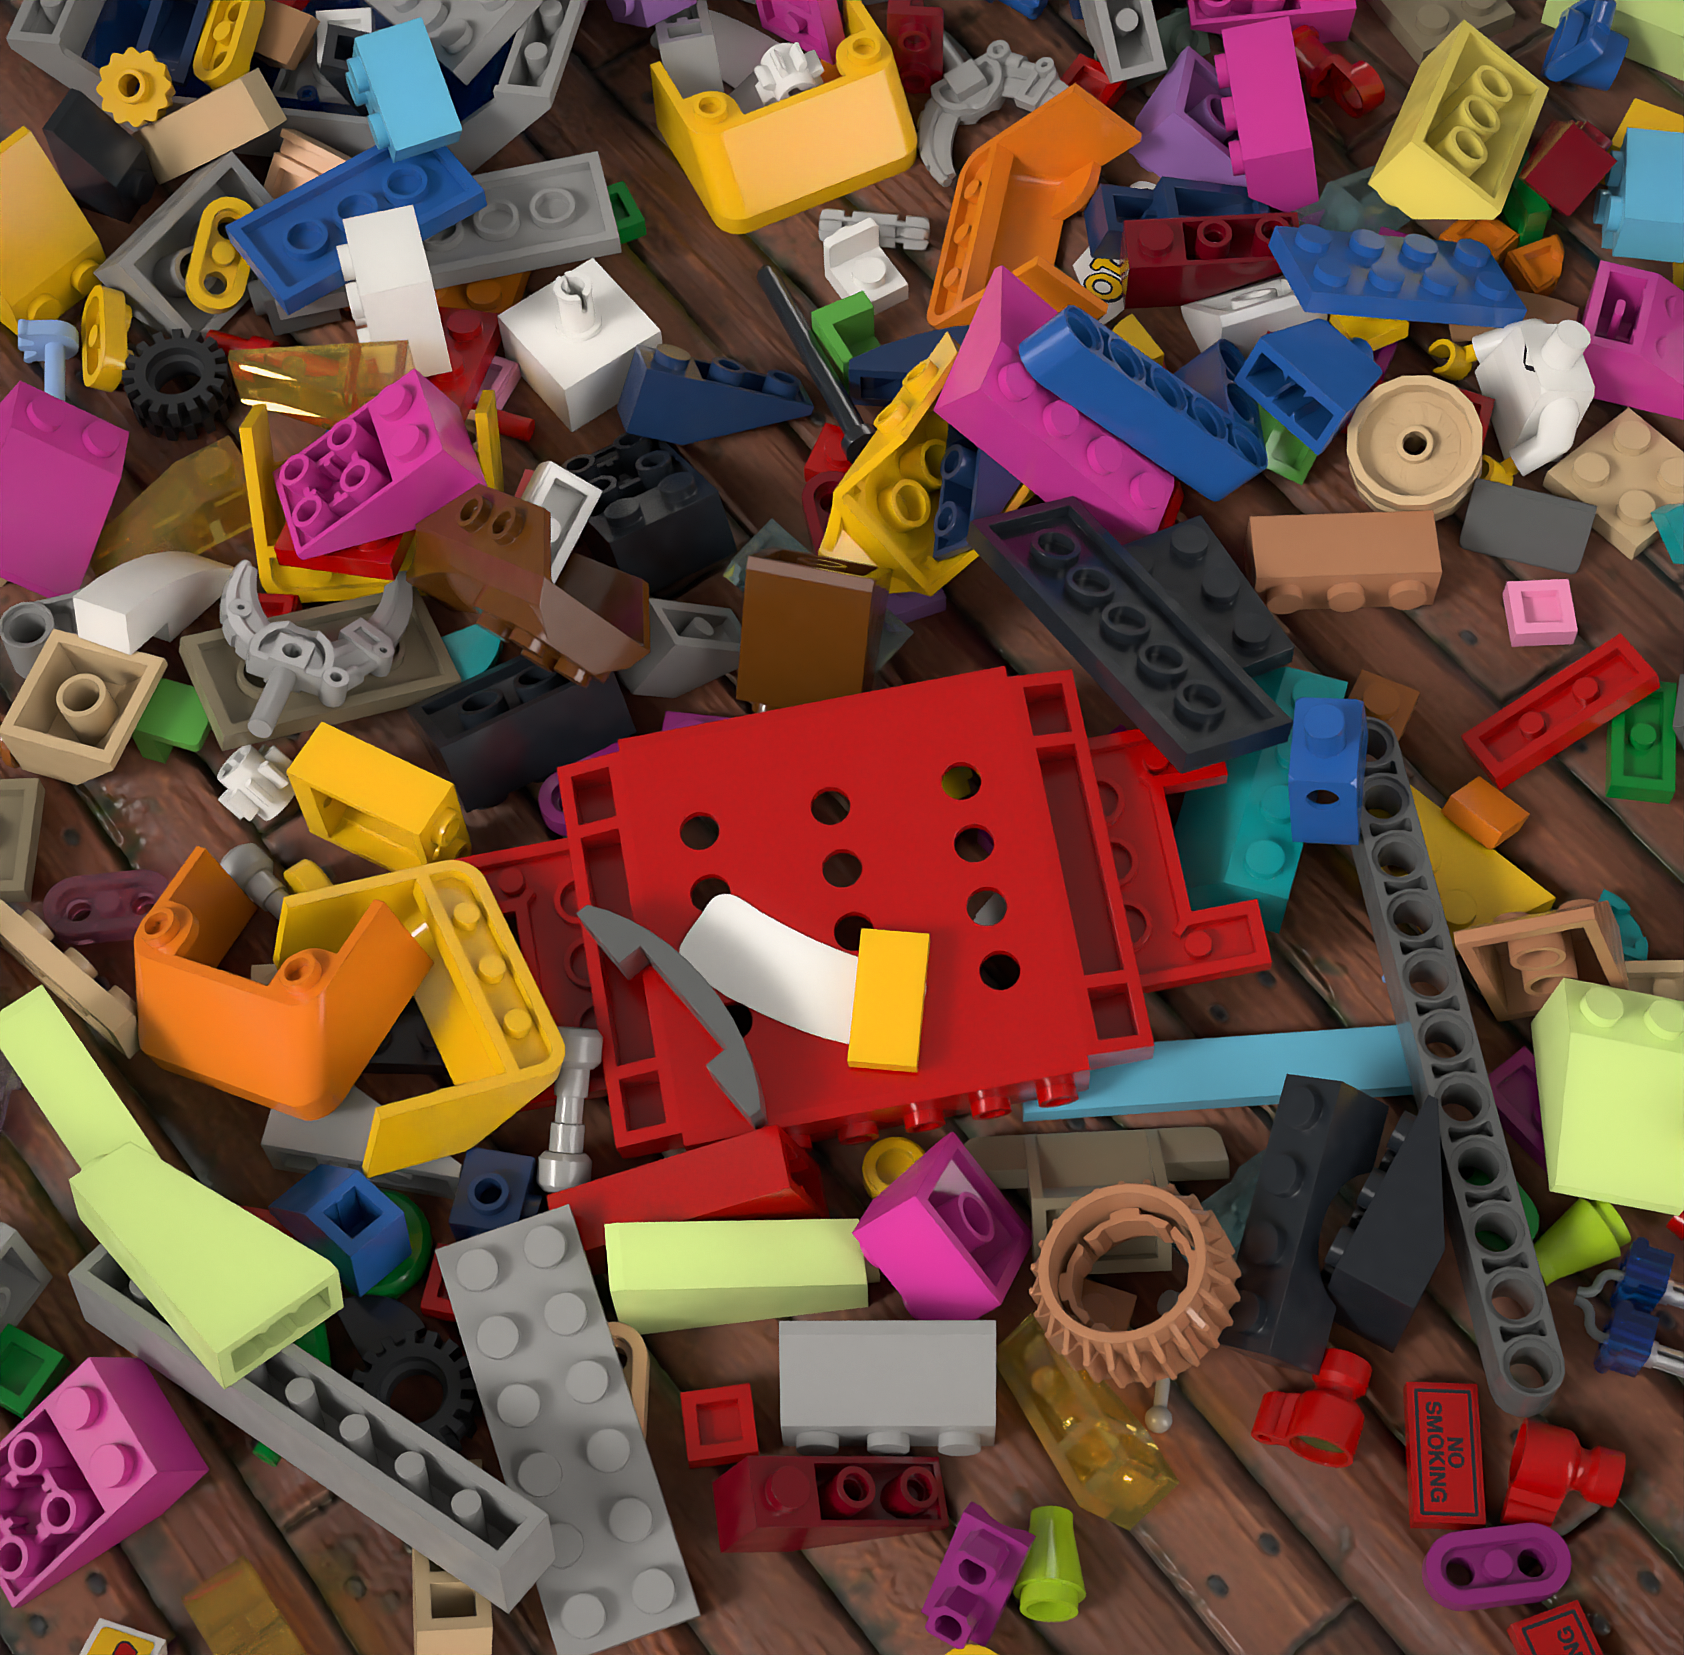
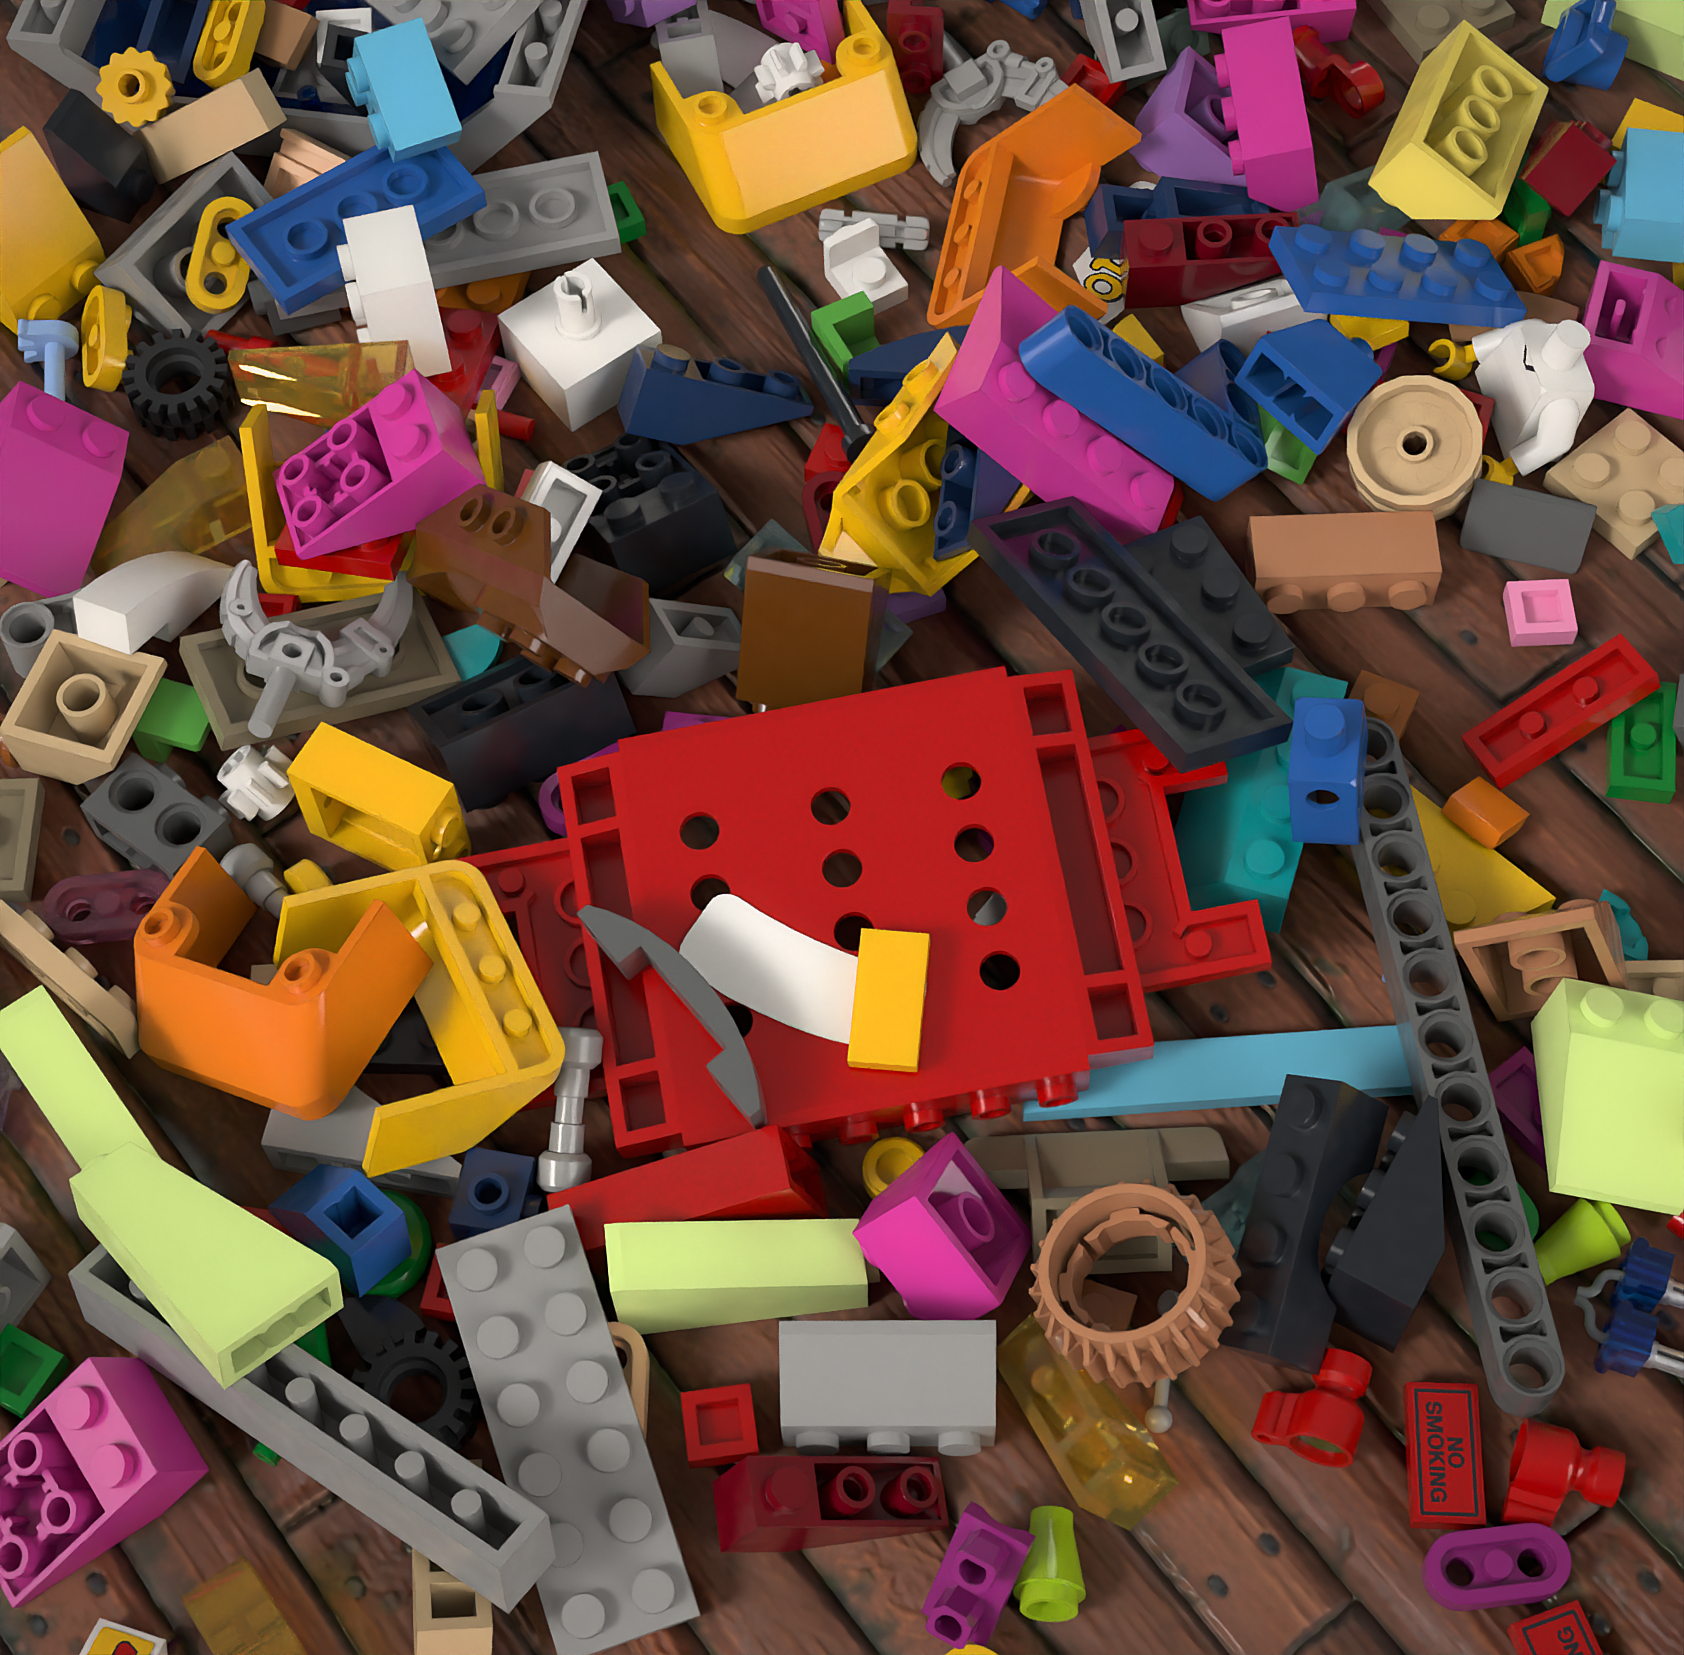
none -> dark grey brick [80,752,238,888]

